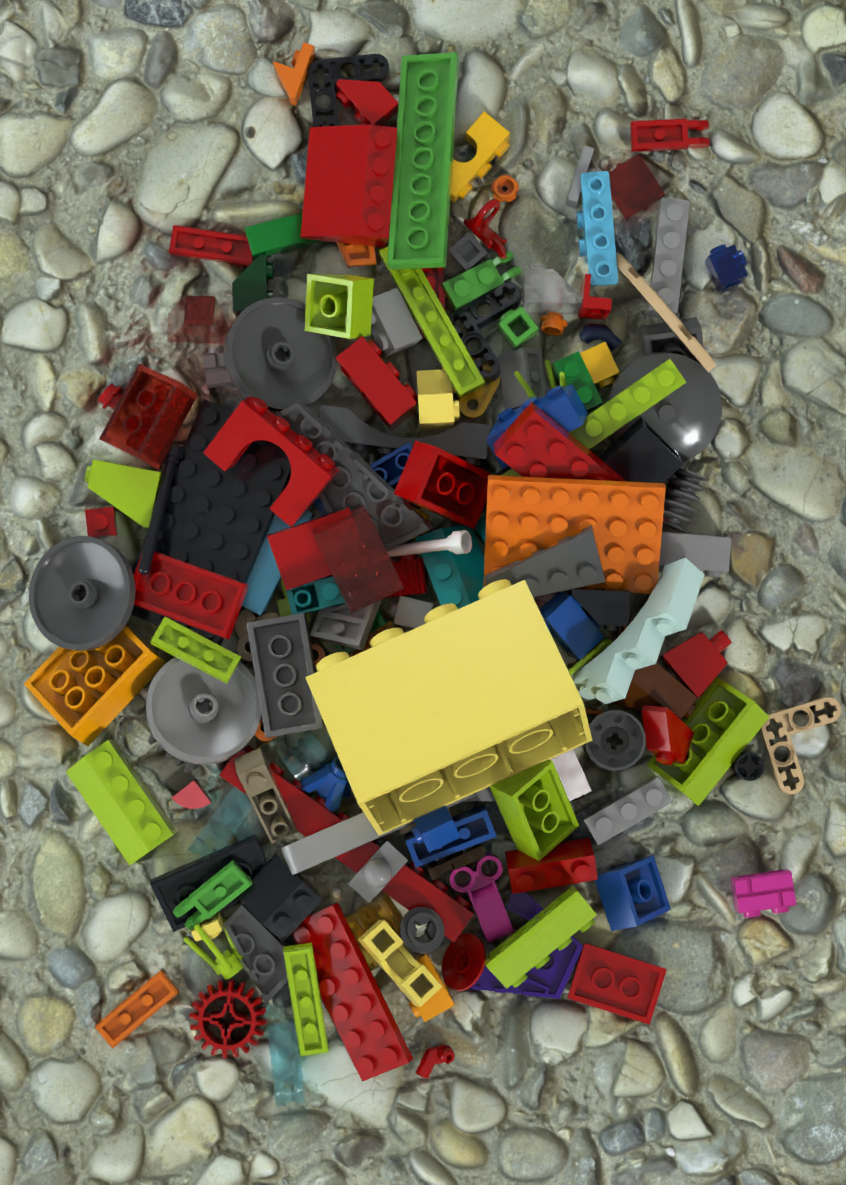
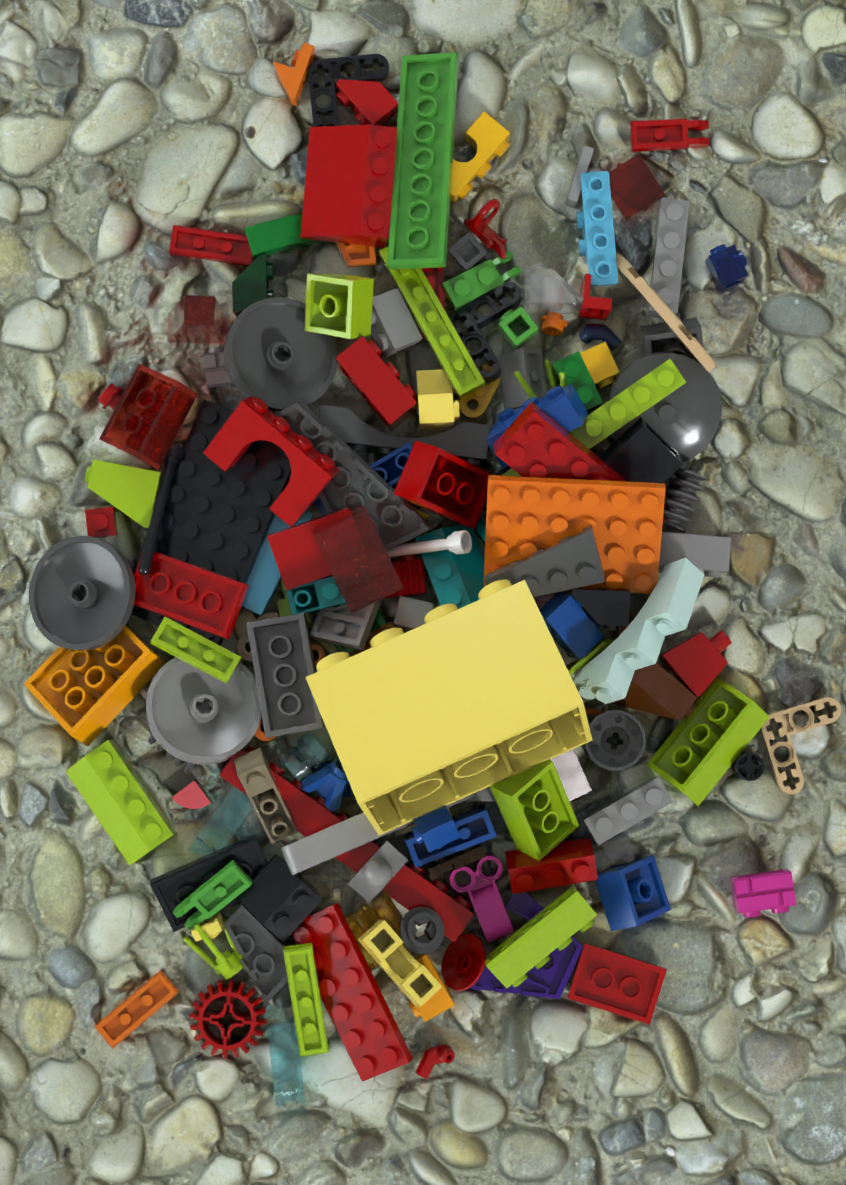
orange plate [491,175,519,202] -> none
red slope [642,705,695,765] -> none

